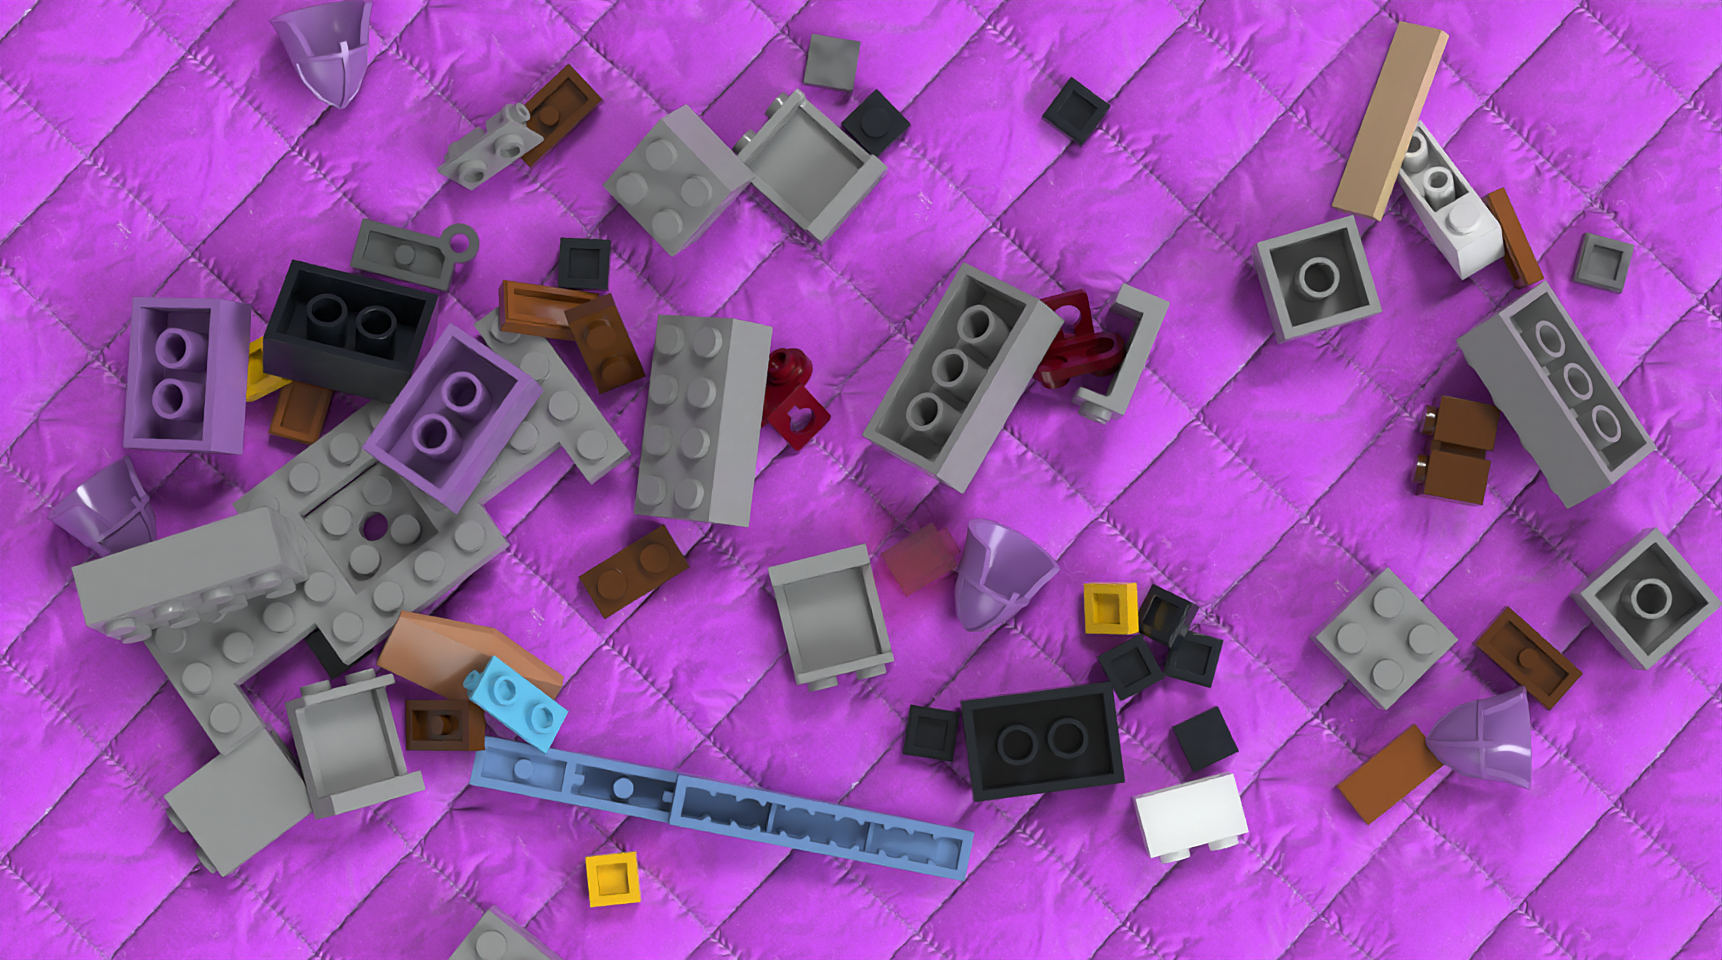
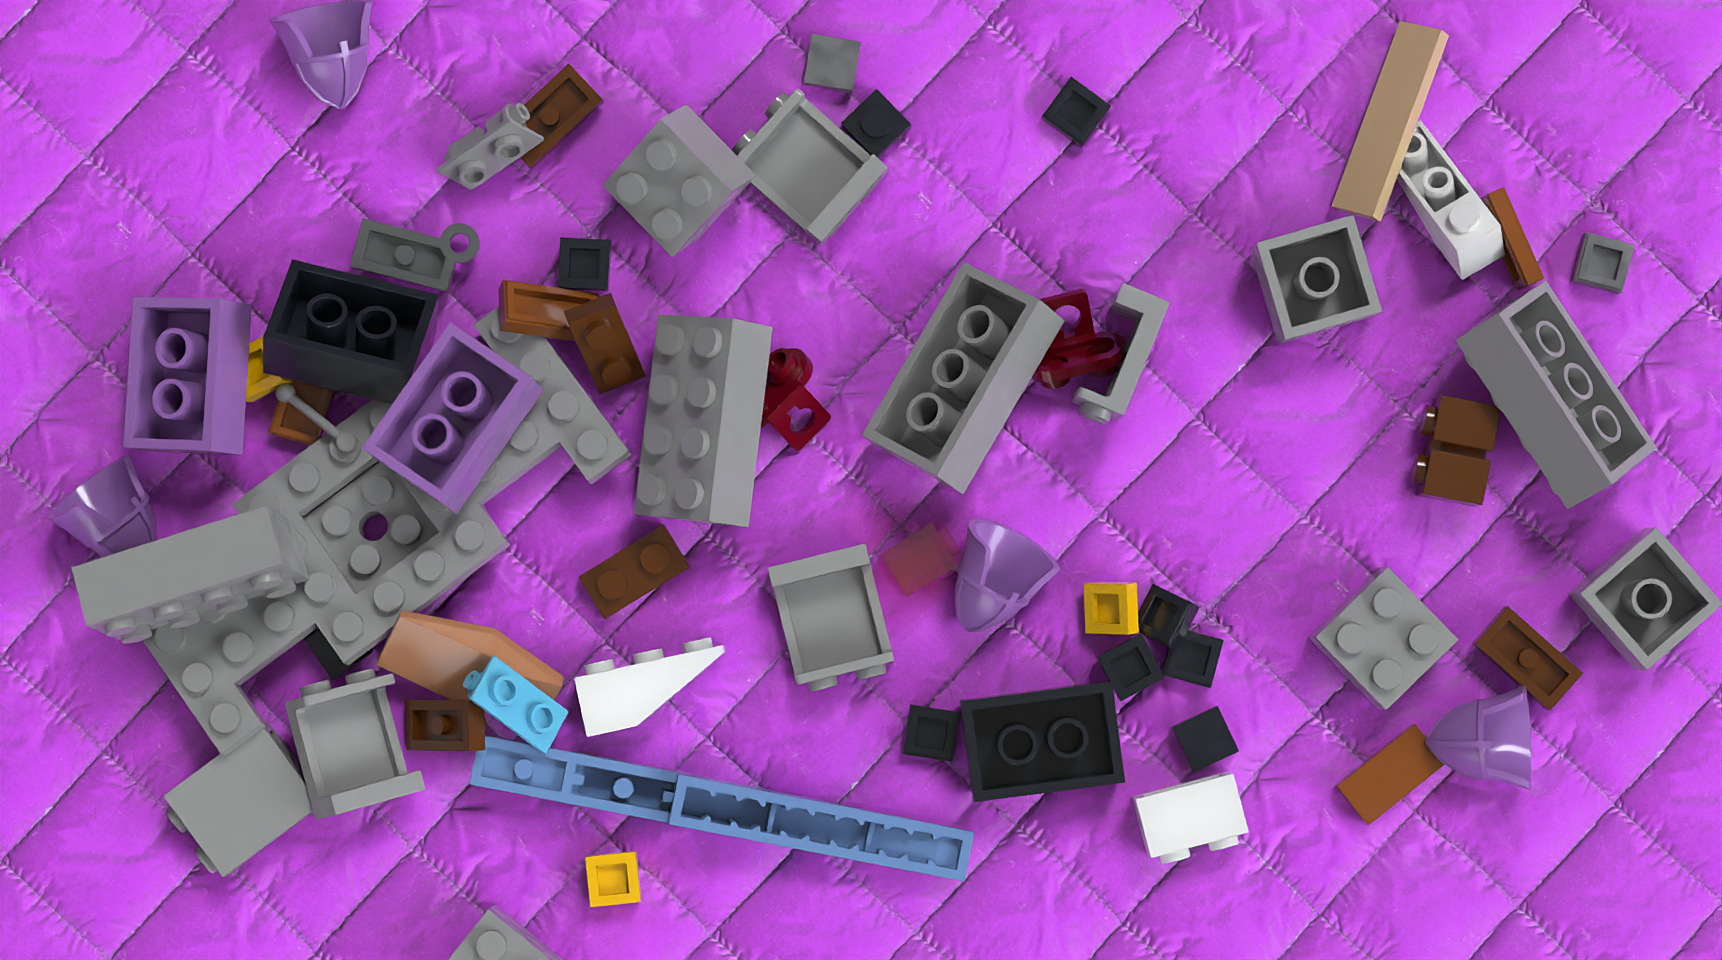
none -> light grey hinge [276,383,358,454]
none -> white slope [574,637,725,737]

